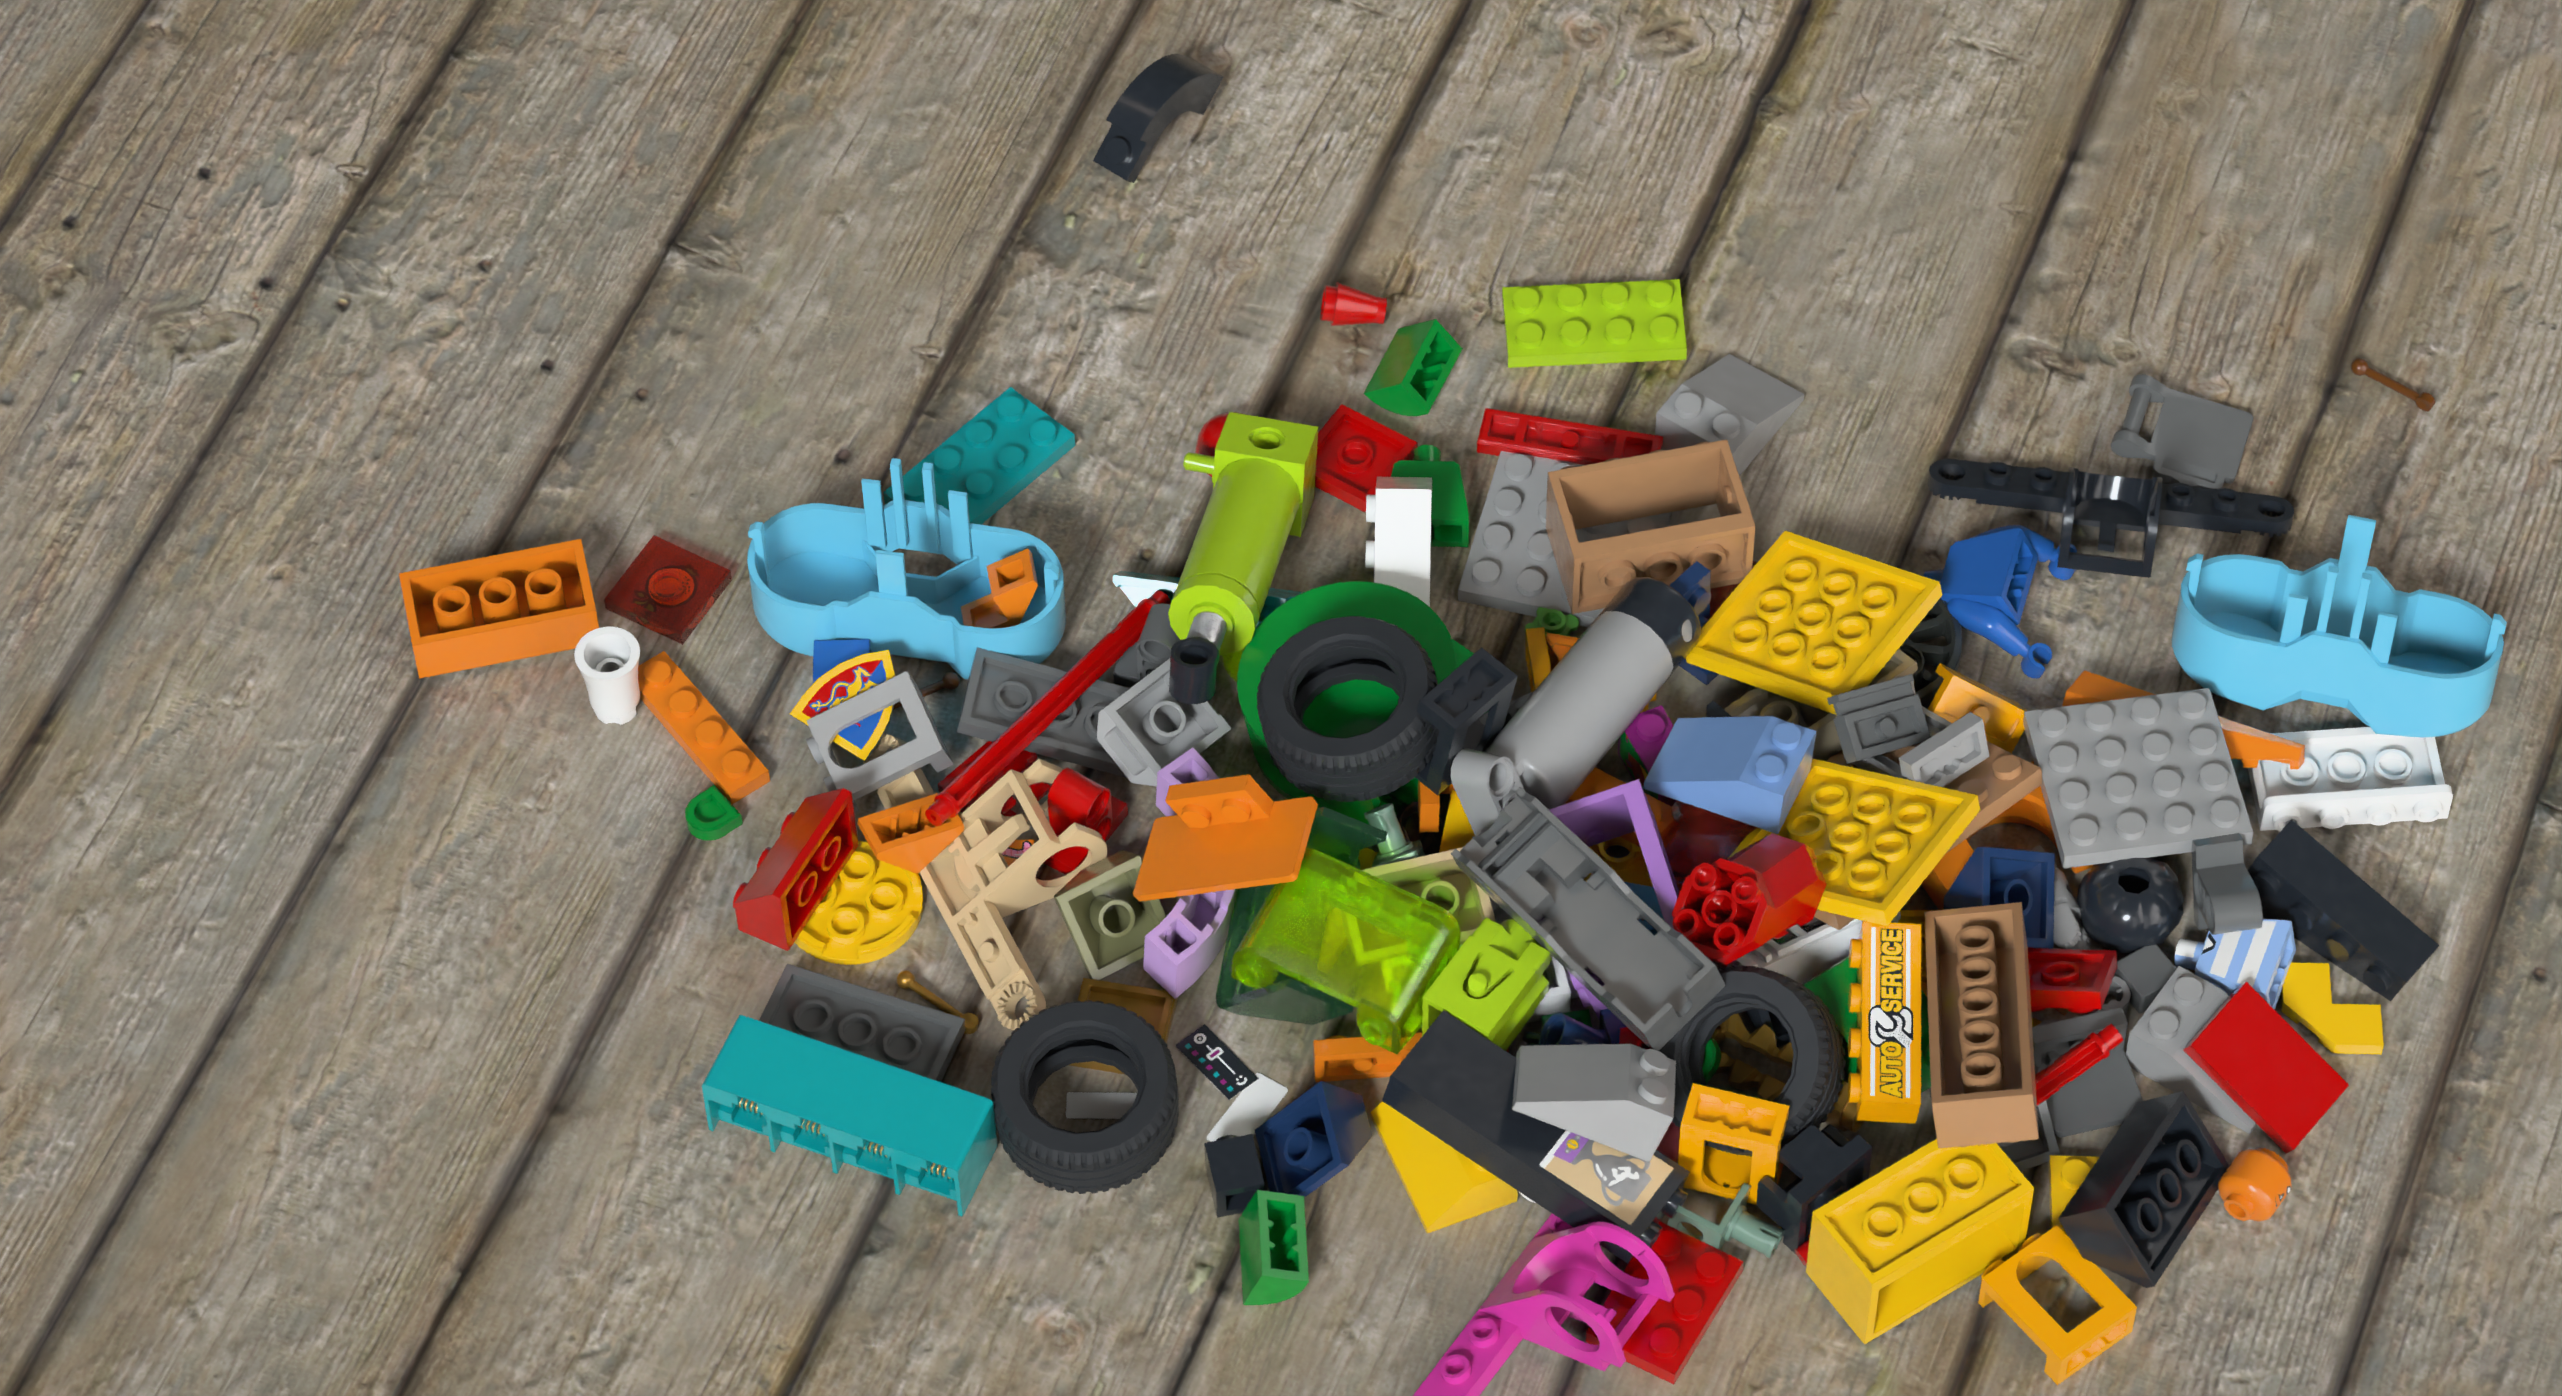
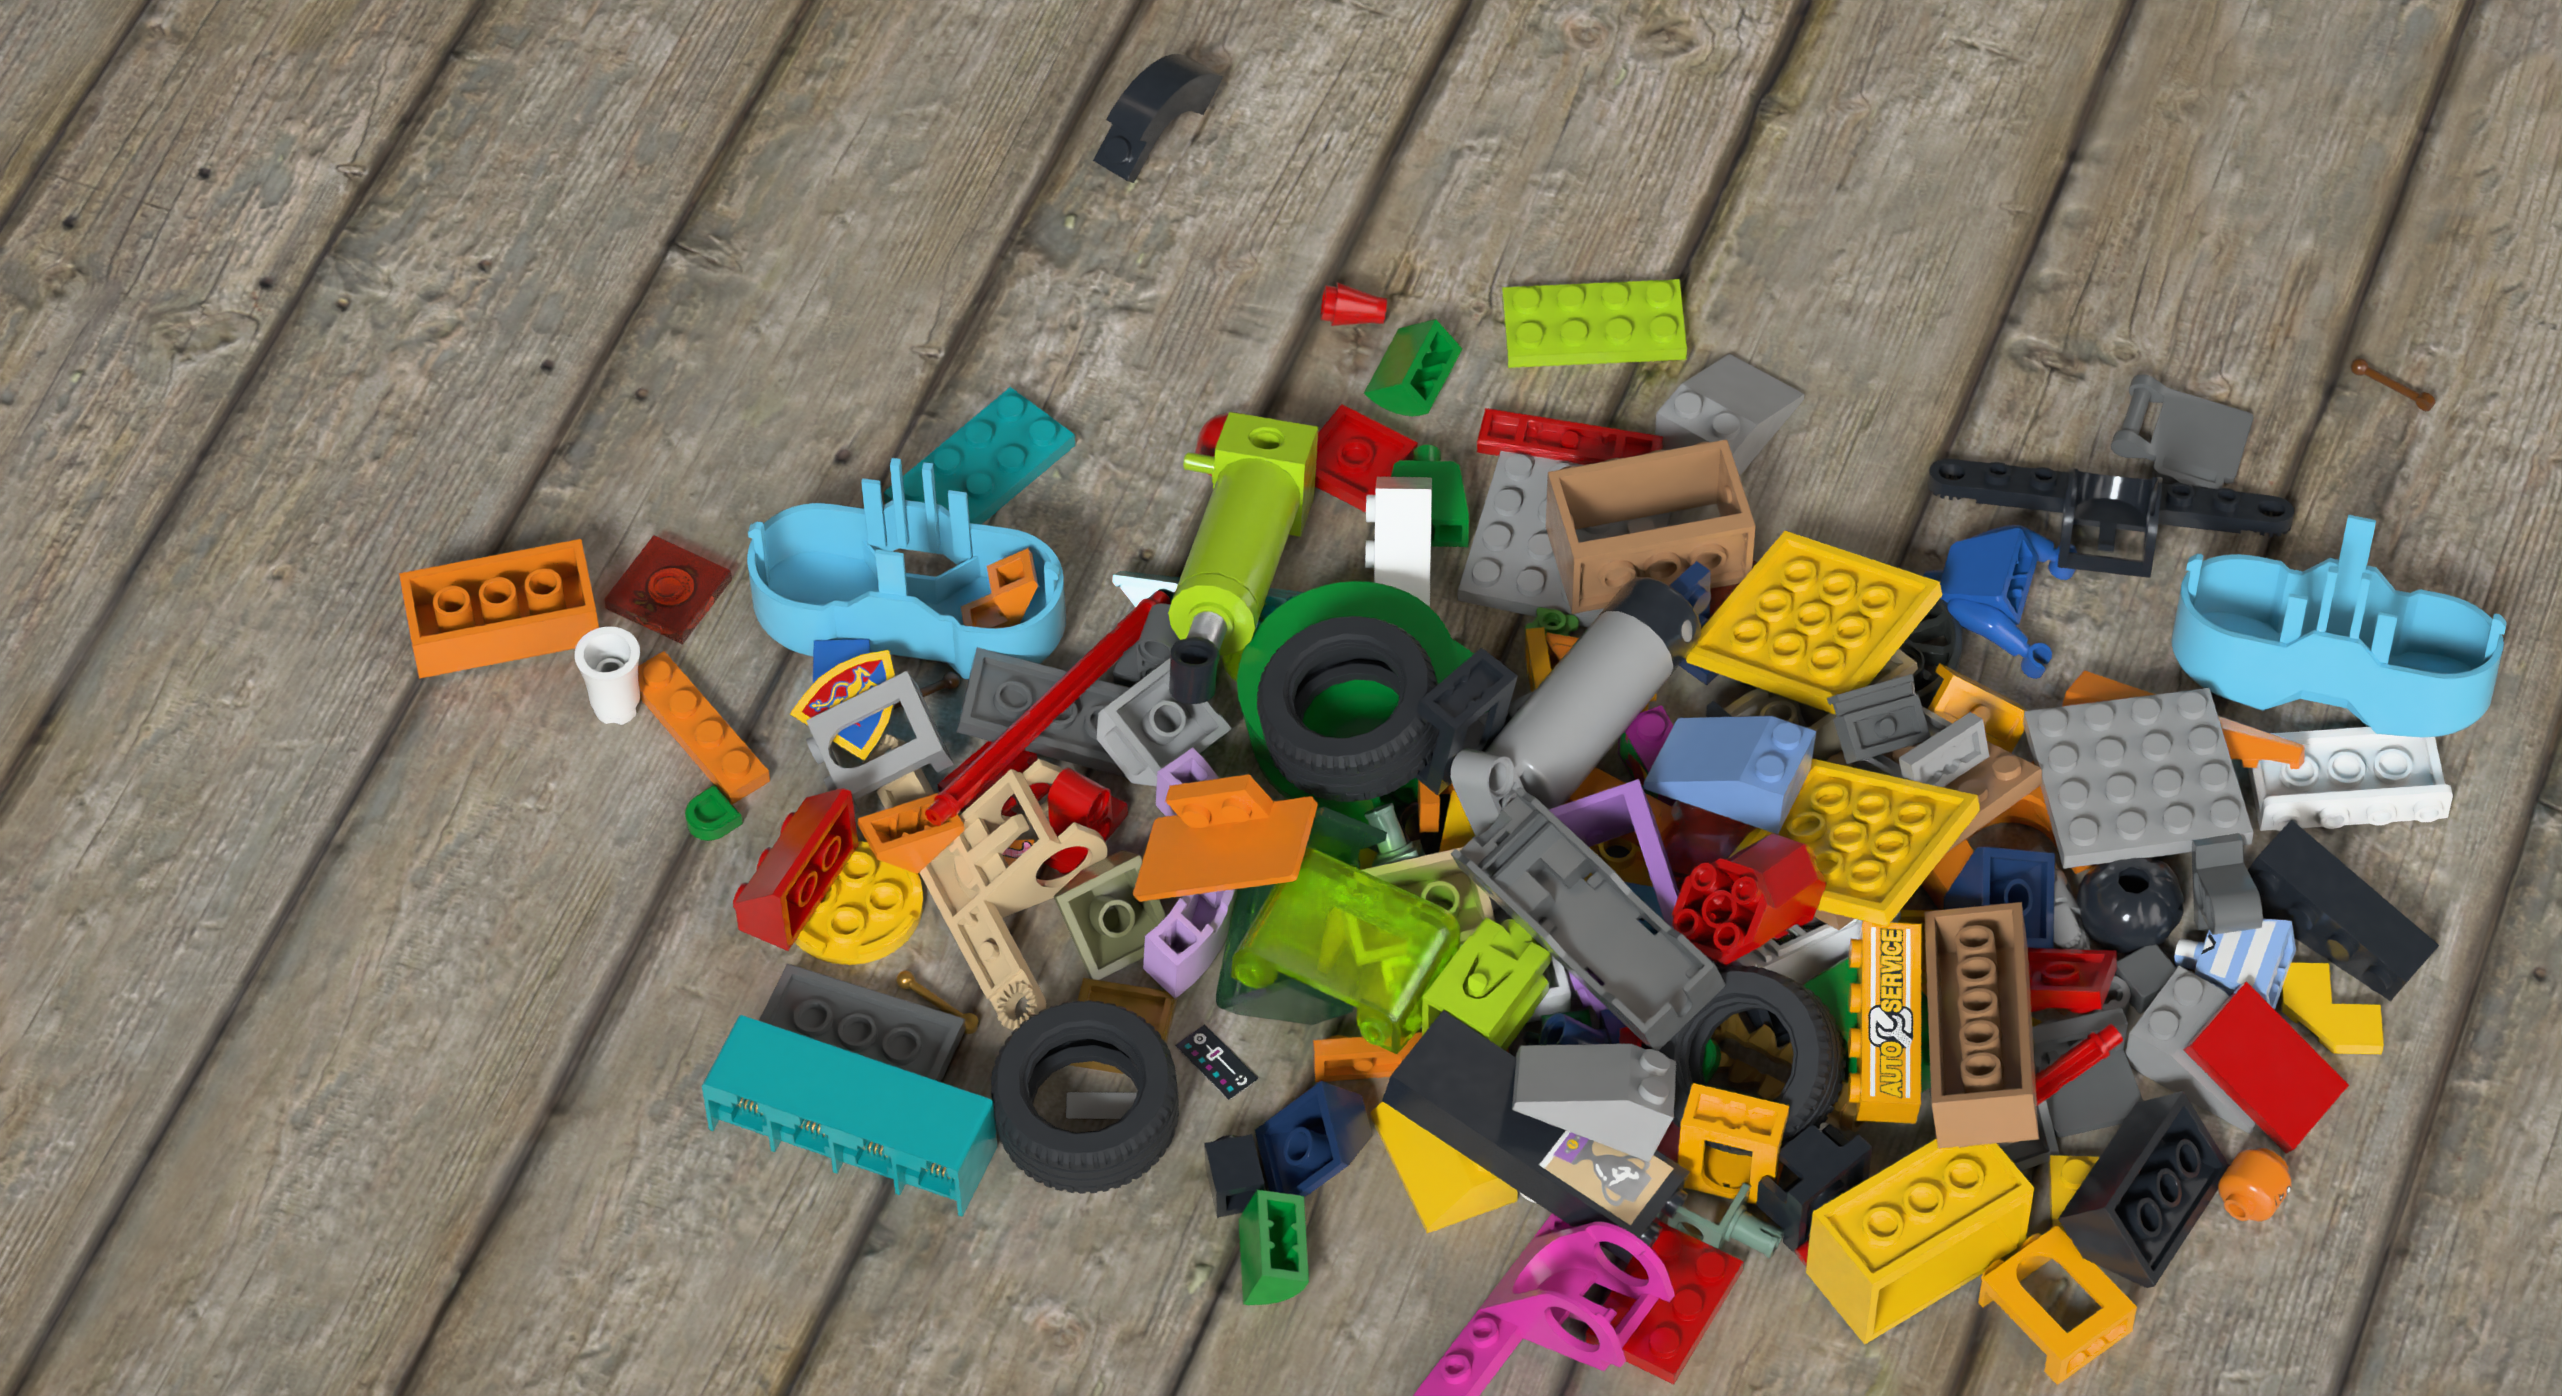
white sticker [1207,1073,1288,1142] -> none

